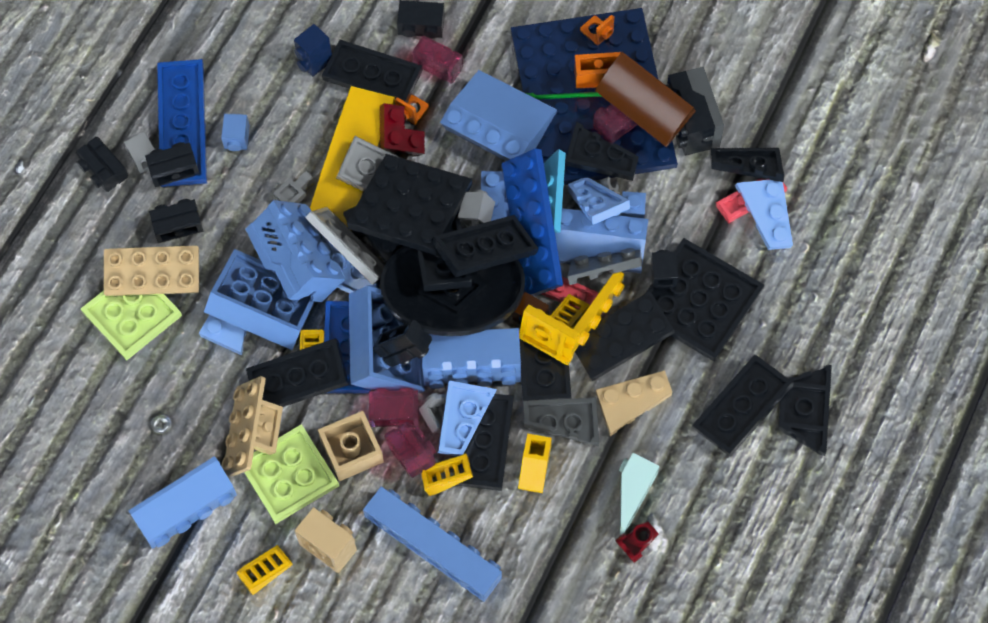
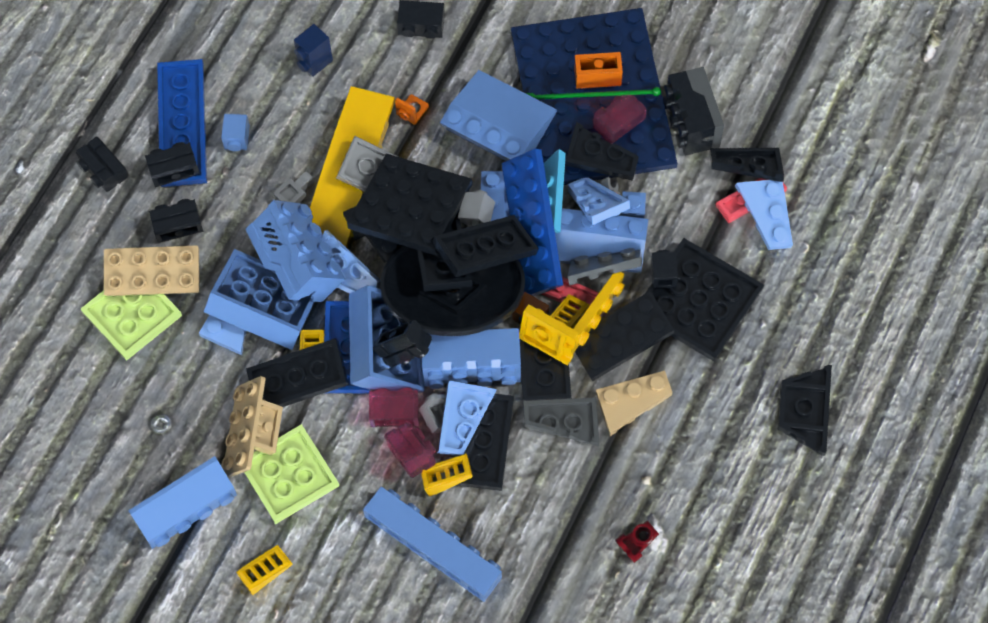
light grey brick [124,132,155,174] -> none
tan brick [294,507,357,574] -> none
light grey tile [305,207,385,285] -> none
tan brick [318,411,384,482] -> none
black plate [322,39,423,104] -> none
dark red plate [380,103,425,156] -> none
clear pink brick [412,36,463,84] -> none
yellow slope [518,433,552,493] -> none
orange bracket [580,15,615,46] -> none
reddish brown slope [595,52,696,147] -> none
light aqua slope [619,453,659,535] -> none
black plate [692,354,793,457] -> none

